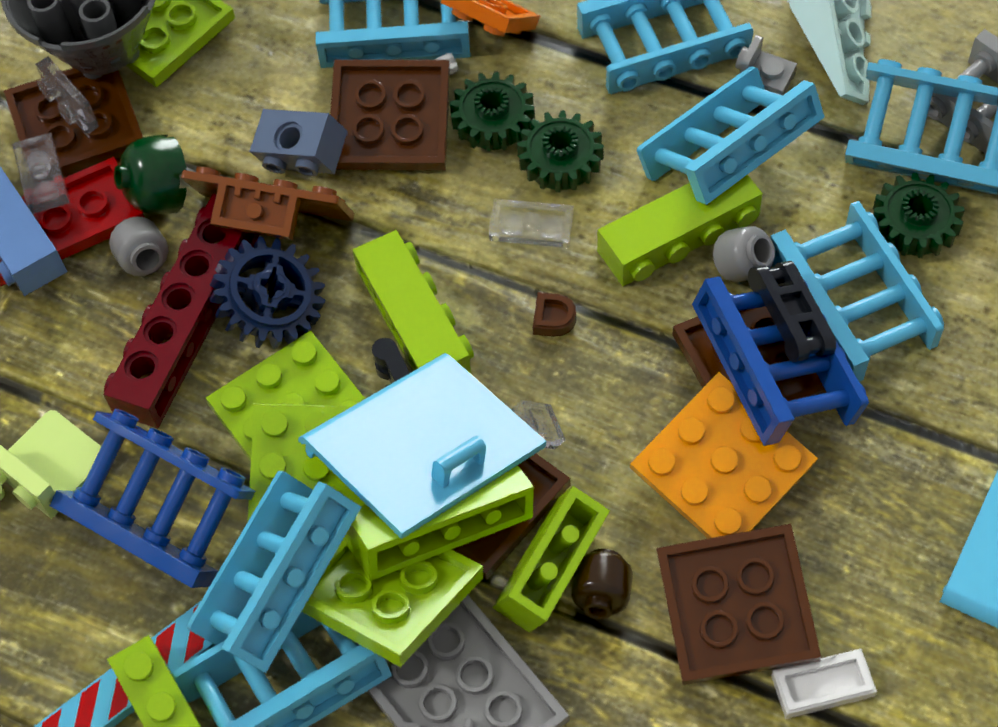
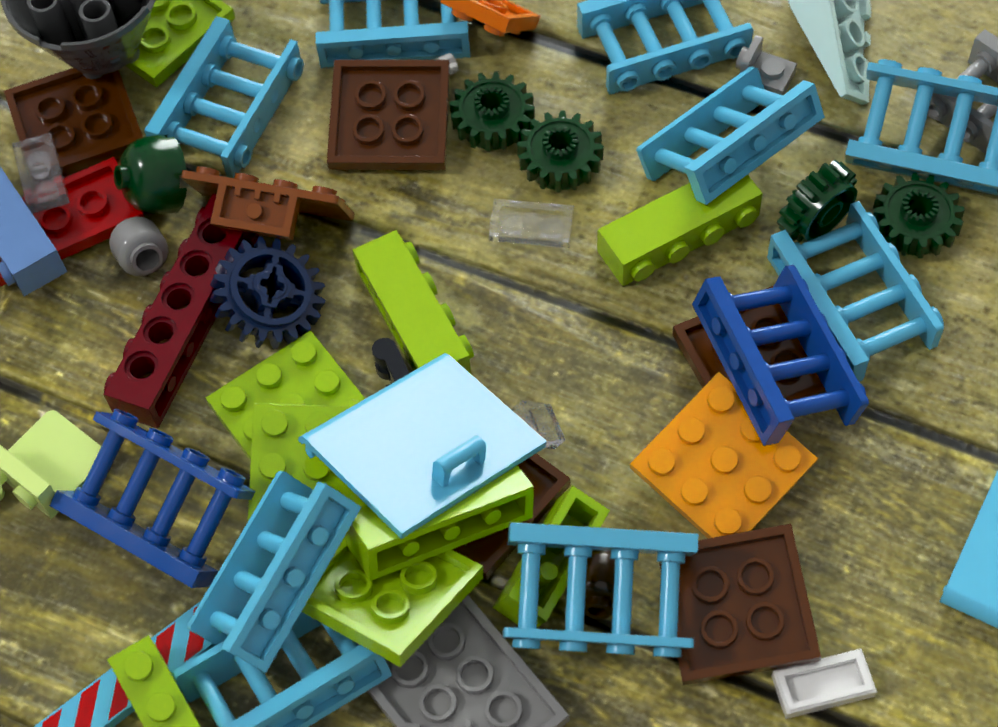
clear plate [35,56,99,135] -> none
sand blue brick [249,109,348,176] -> none
reddish brown tile [533,292,576,337] -> none
light grey head [713,226,775,282] -> none
black plate [748,261,836,362] -> none
none -> medium azure fence [144,16,304,178]
none -> medium azure fence [502,522,698,658]
none -> dark green gear [777,160,858,243]

